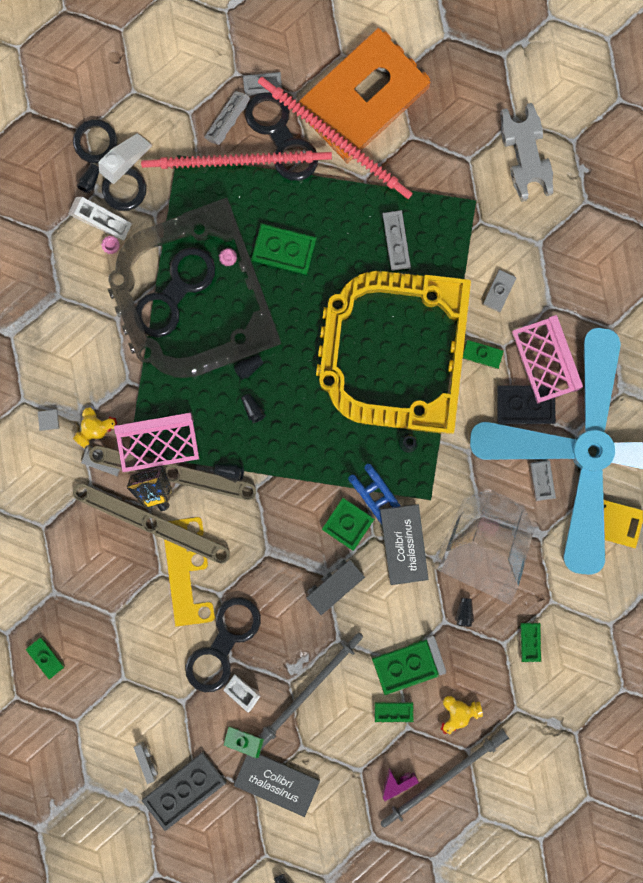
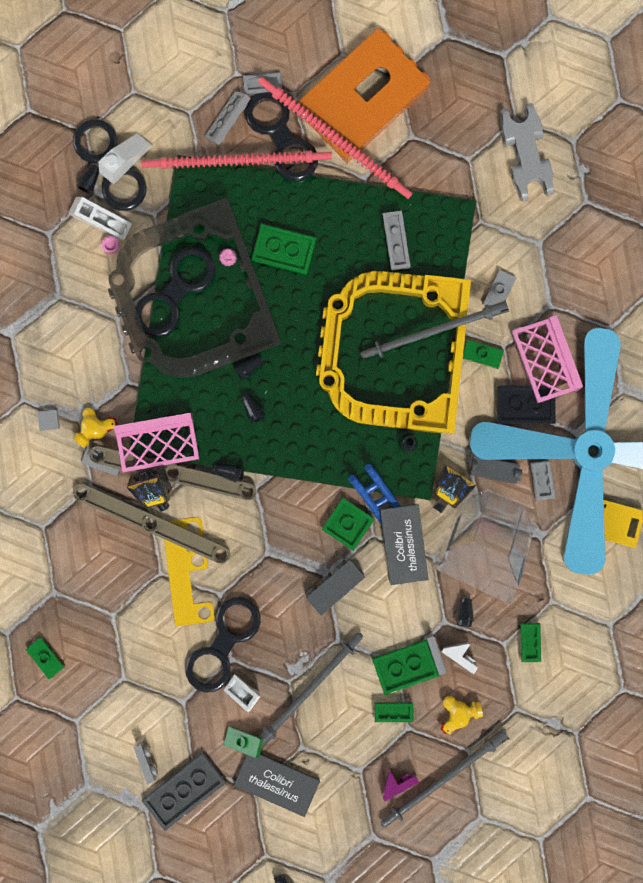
none -> dark grey bar [360,300,509,358]
none -> torso [432,465,477,514]
none -> white slope [440,642,478,674]
none -> dark grey brick [469,456,522,484]

